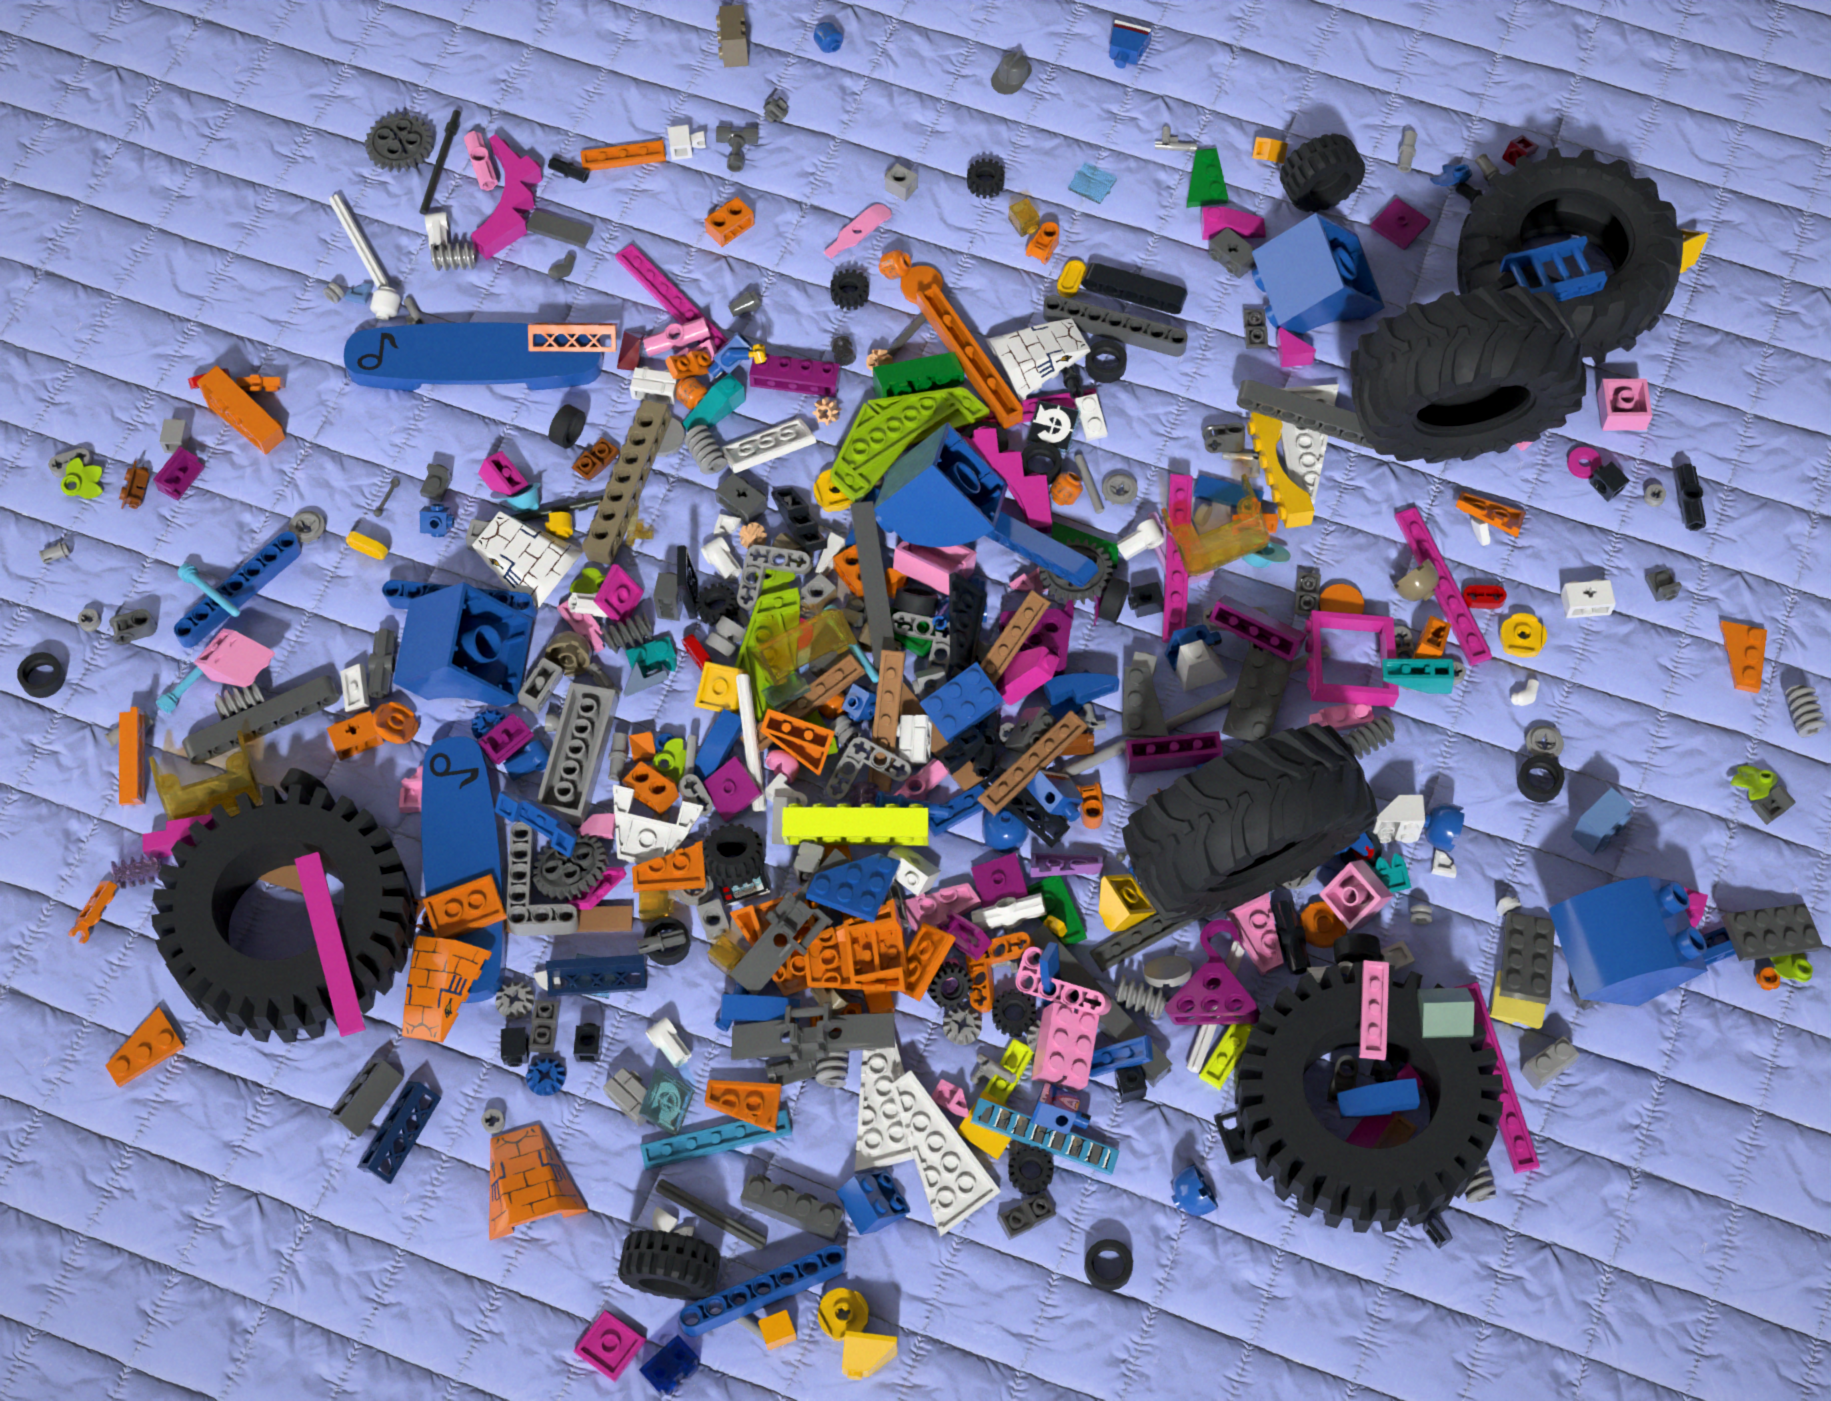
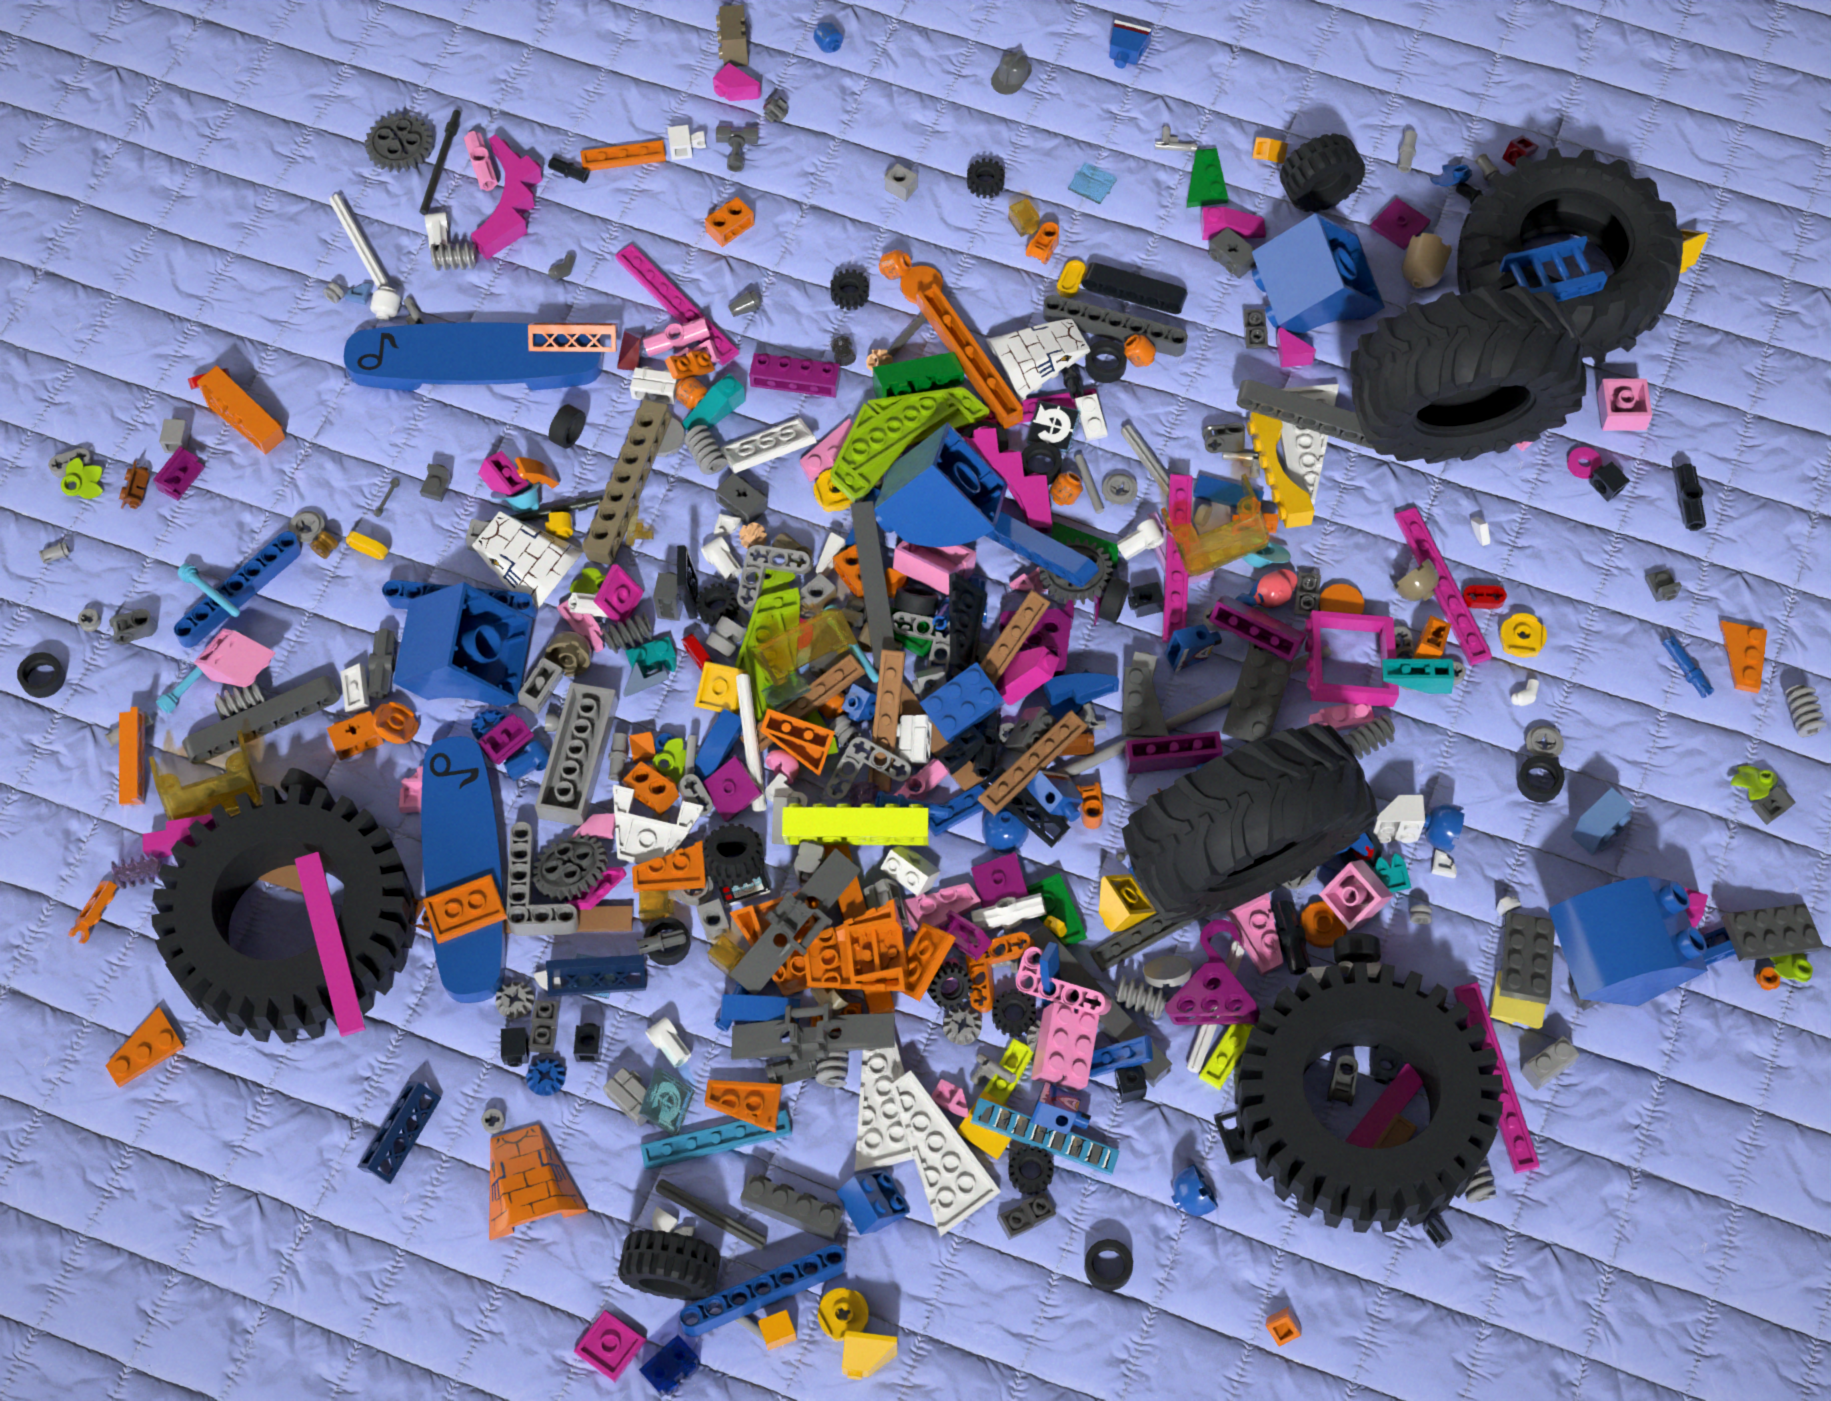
orange plate [236,374,285,392] -> none
dark grey panel [328,1057,403,1137] -> none
orange wedge [402,936,492,1043] -> none
blue brick [419,503,455,537] -> none
blue slope [495,791,577,857] -> none
dark grey tile [526,210,593,249] -> none
dark orange slope [571,437,620,481] -> none
light grey axle [586,663,621,698] -> none
blue torso [707,330,767,379] -> none
black slope [771,487,827,553] -> none
blue plate [806,853,901,923] -> none
light nougat gear [812,396,842,426] -> none
bright pink piece [824,204,891,259] -> none
medium lavender wing [1031,853,1103,877] -> none
white slope [1176,640,1227,691] -> none
blue slope [1337,1078,1420,1119] -> none
bright pink plate [1359,960,1389,1060] -> none
white tile [1378,940,1415,973] -> none
slope [1417,988,1474,1038] -> none
orange wing [1456,491,1526,537] -> none
white brick [1561,579,1616,618] -> none
light grey bush [1644,484,1666,507] -> none
none -> pearl gold wheel [310,531,339,559]
none -> orange slope [515,457,559,489]
none -> dark pink slope [713,63,761,101]
none -> bright pink wing [800,419,853,482]
none -> light grey axle [1121,425,1169,499]
none -> orange head [1124,335,1156,367]
none -> coral hair [1235,569,1298,609]
none -> orange slope [1265,1306,1302,1347]
none -> tan cylinder [1402,233,1452,288]
none -> blue pin [1662,636,1714,698]

